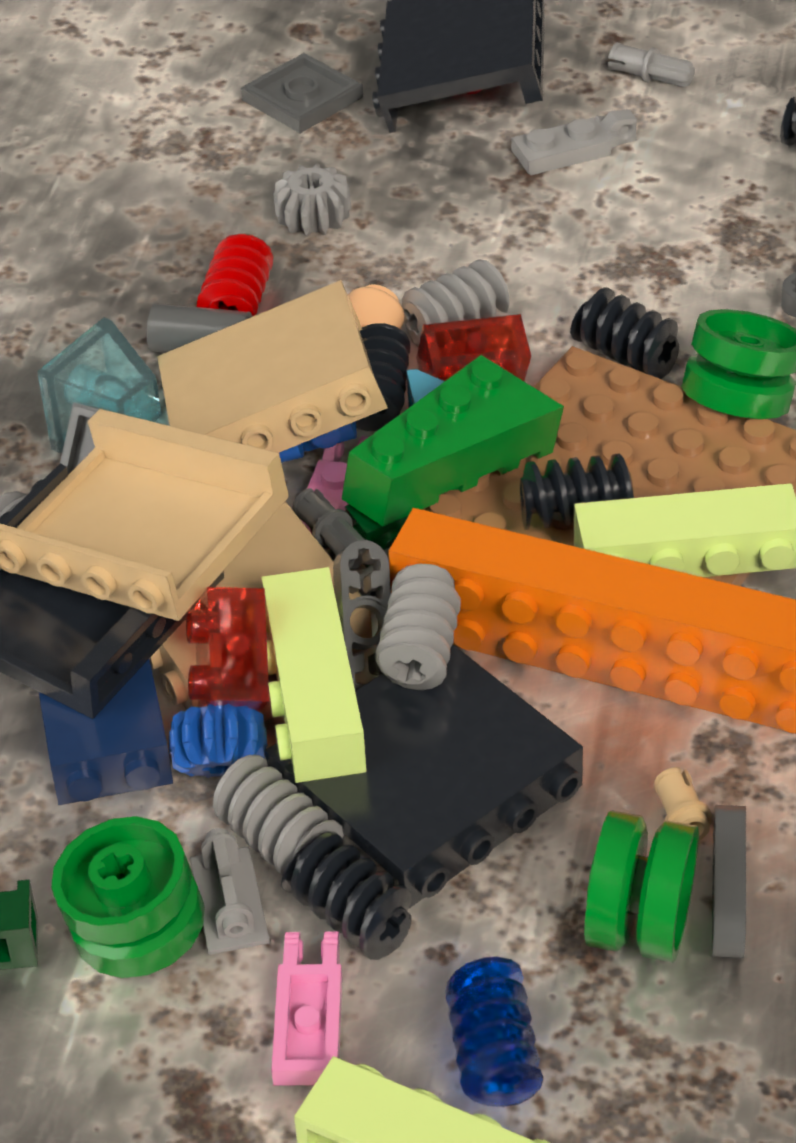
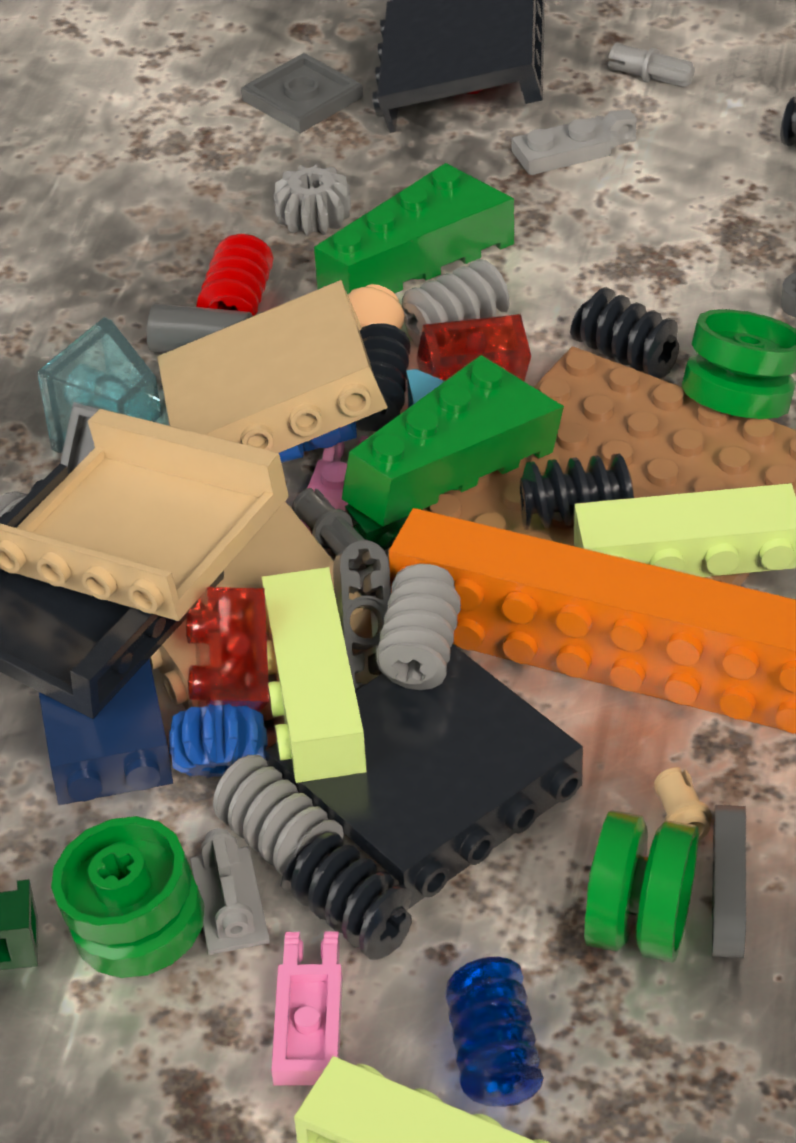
none -> green wedge [314,163,515,294]

